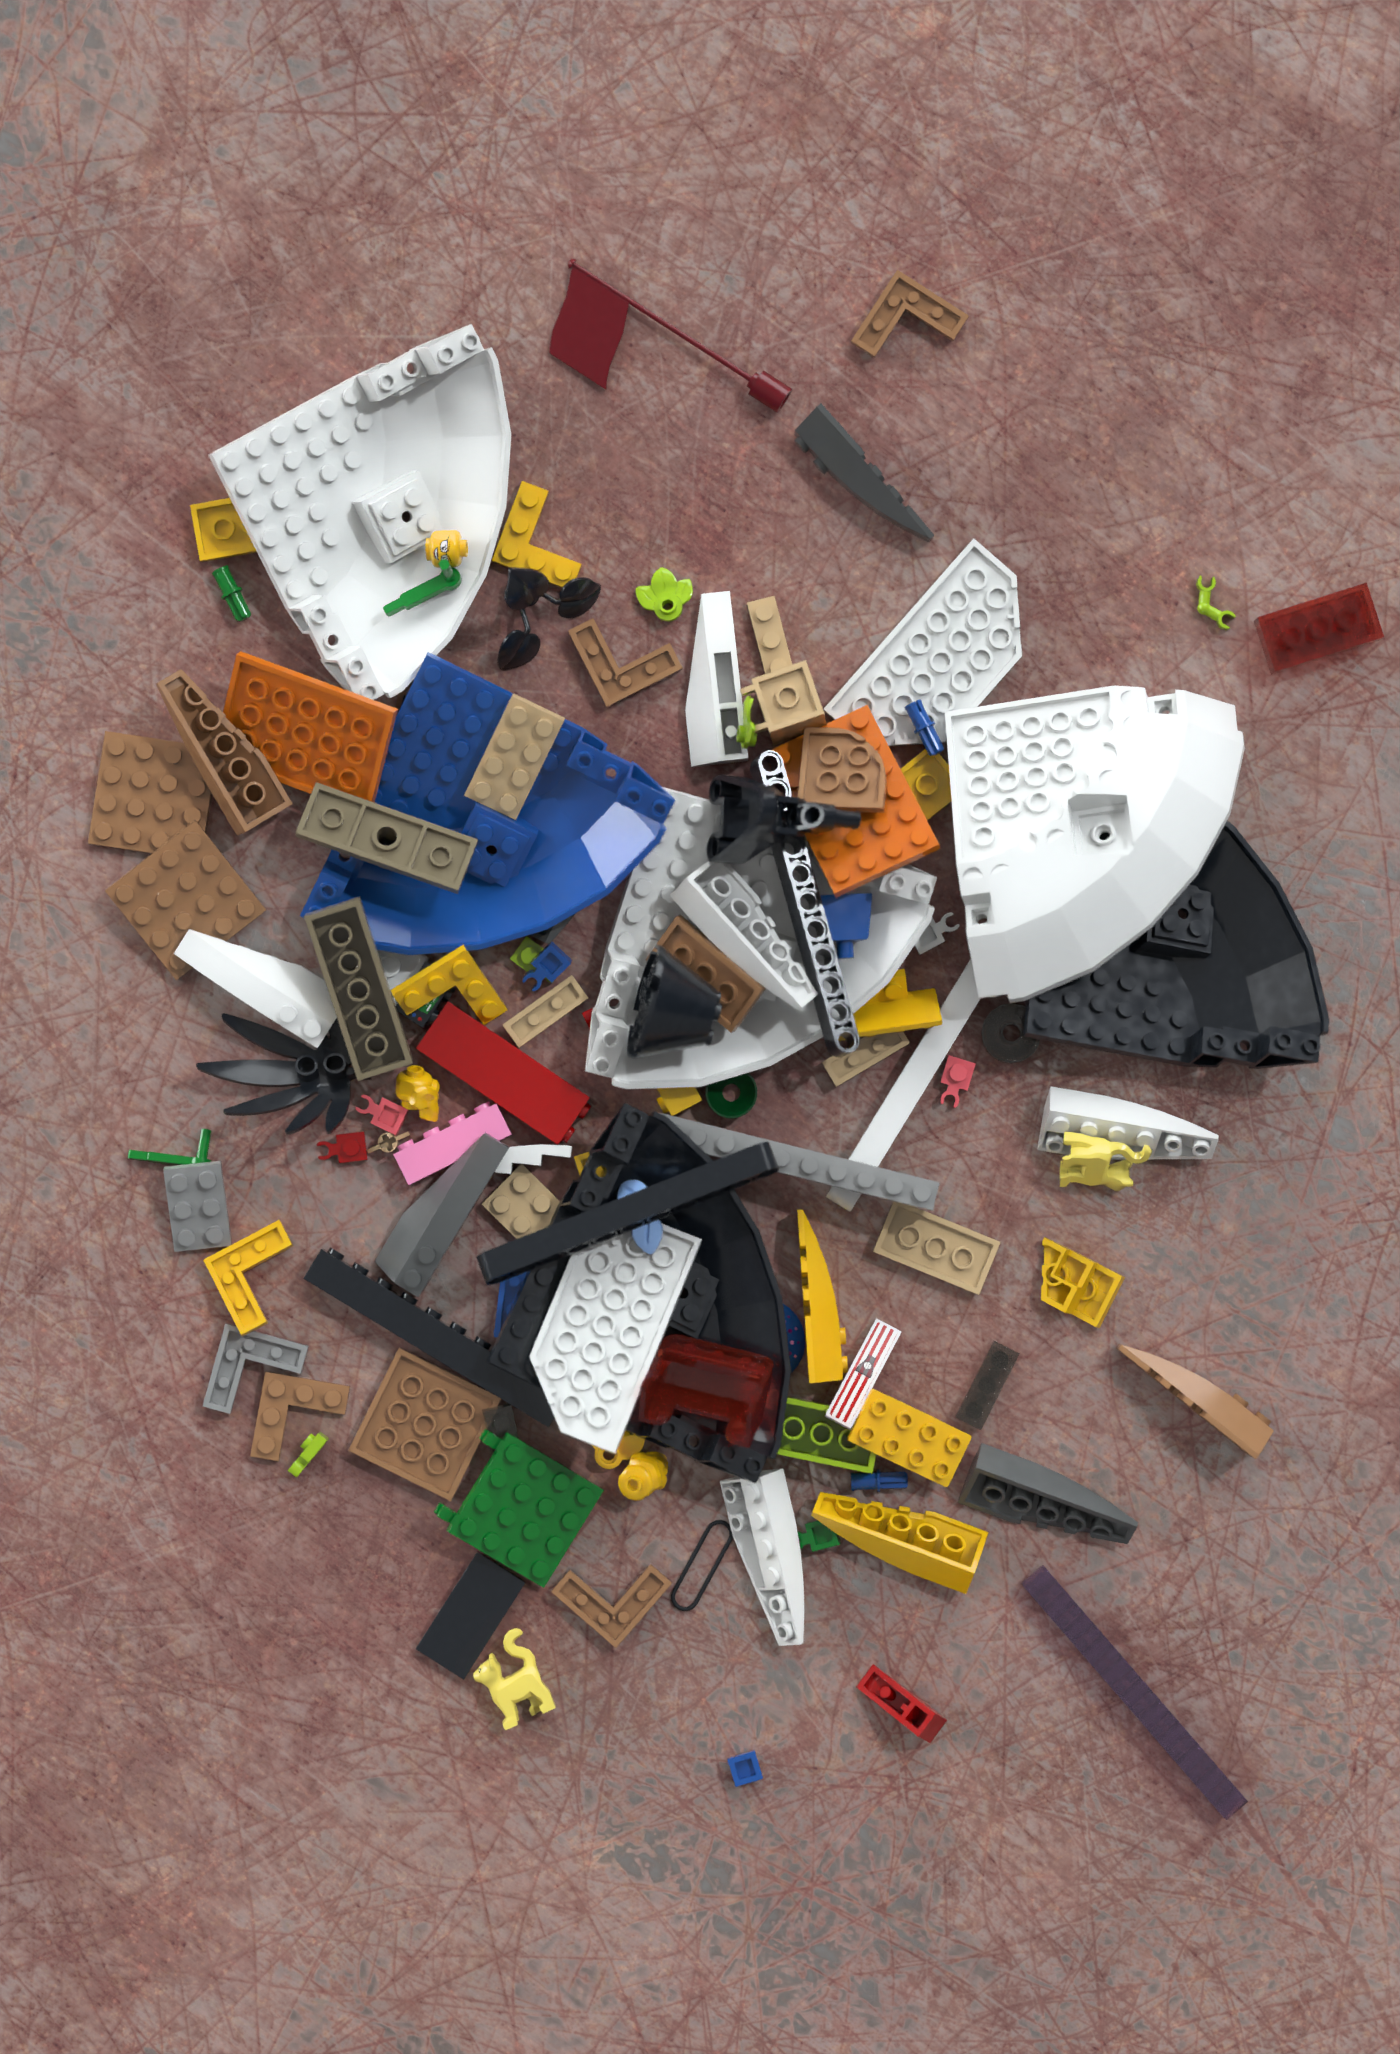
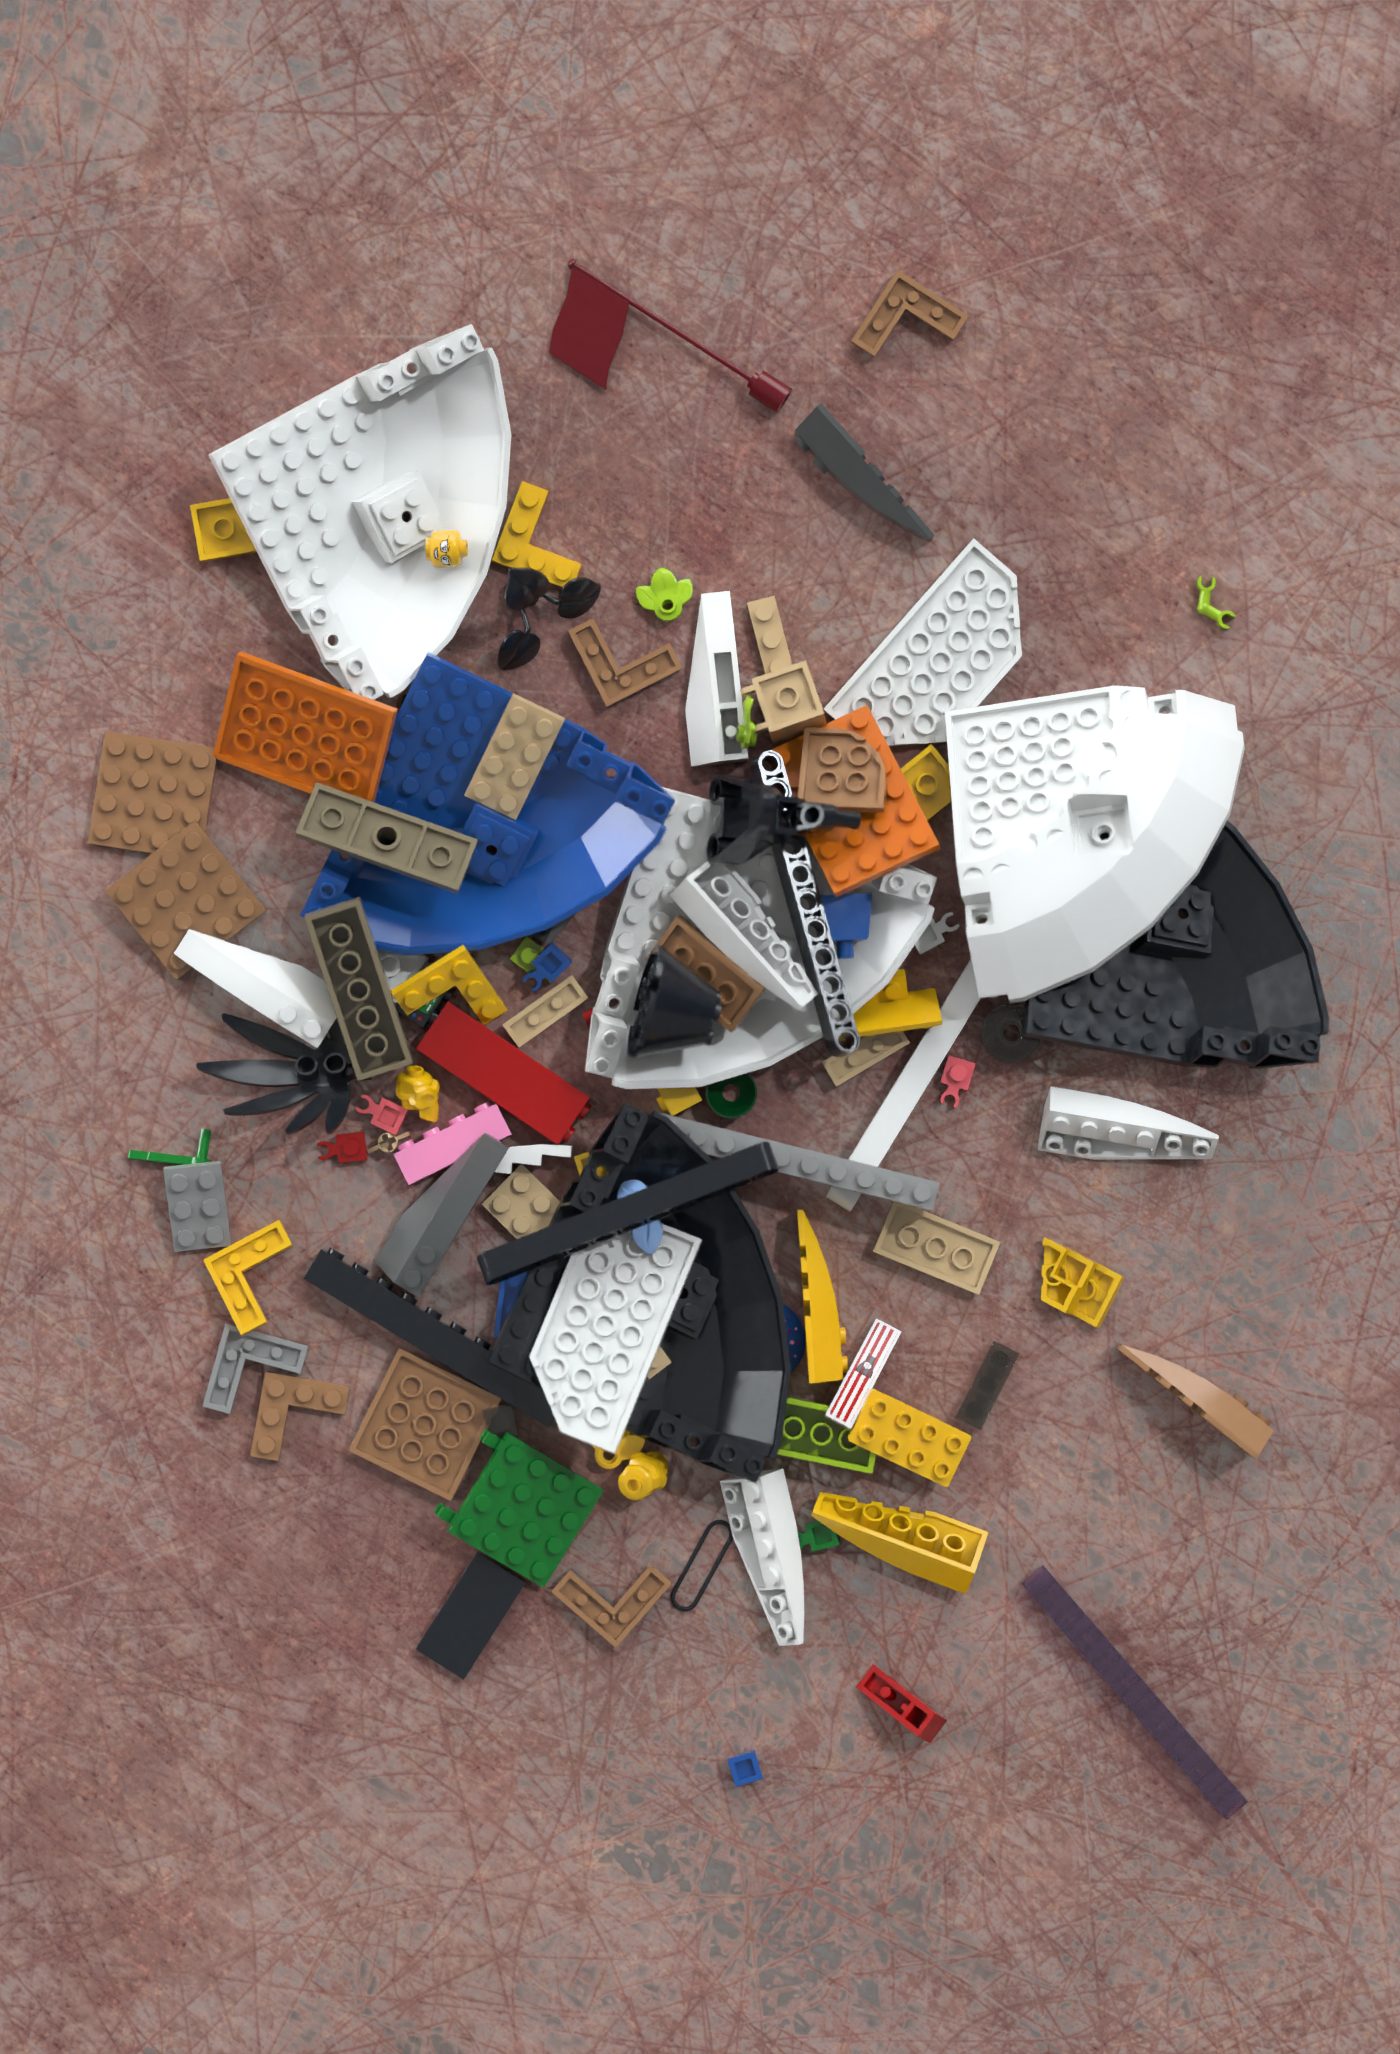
medium nougat wedge [156,669,293,836] -> none
green axle [212,565,251,622] -> none
lime plate [288,1432,329,1478] -> none
green piece [383,559,462,617] -> none
light yellow animal [473,1628,556,1730] -> none
clear red windscreen [639,1334,773,1448] -> none
blue axle [851,1469,908,1492] -> none
blue axle [904,699,944,756] -> none
dark grey wedge [958,1443,1138,1544] -> none
light yellow animal [1059,1132,1152,1191] -> none
clear red brick [1254,582,1384,675] -> none

